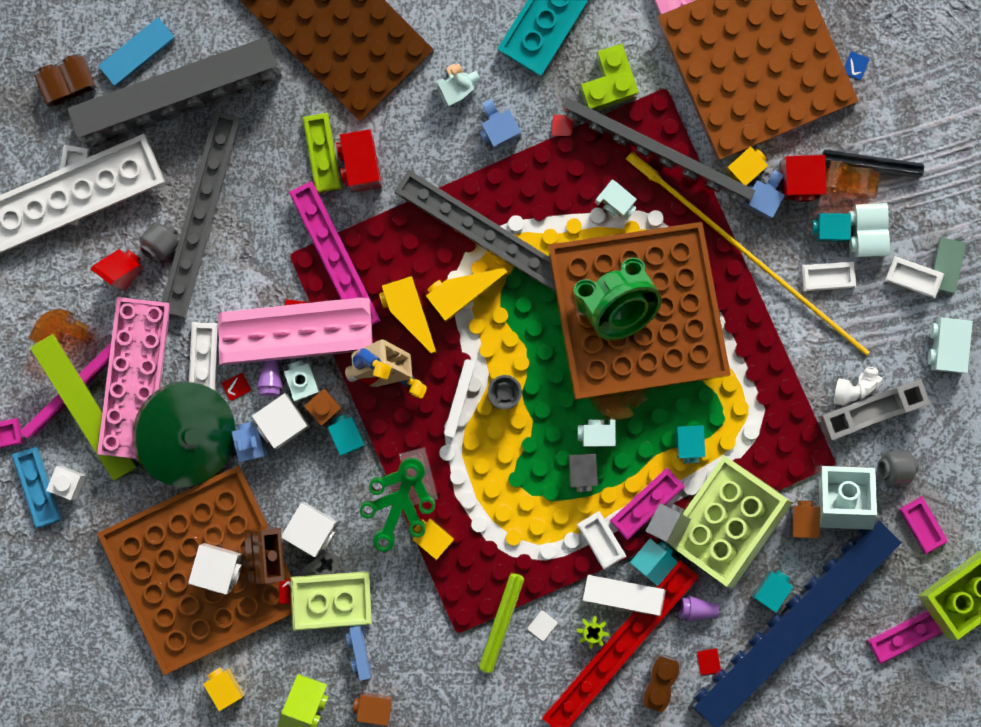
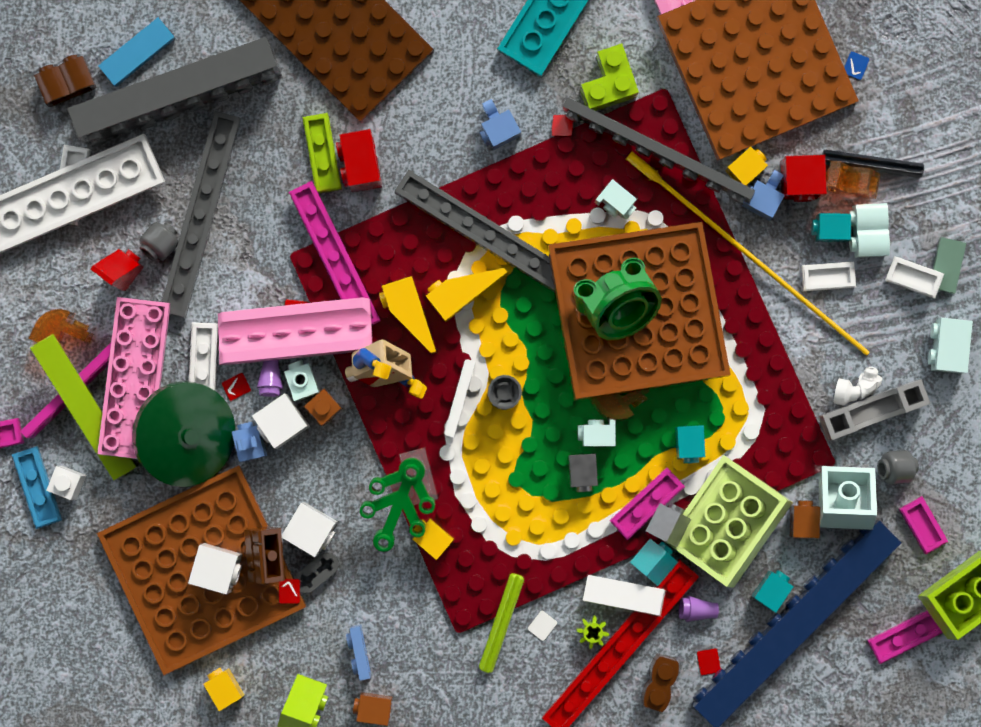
yellowish green tile [290,571,372,631] -> none
teal brick [328,414,365,456] -> none
light aqua piece [434,64,480,106] -> none
white tile [577,511,626,569] -> none

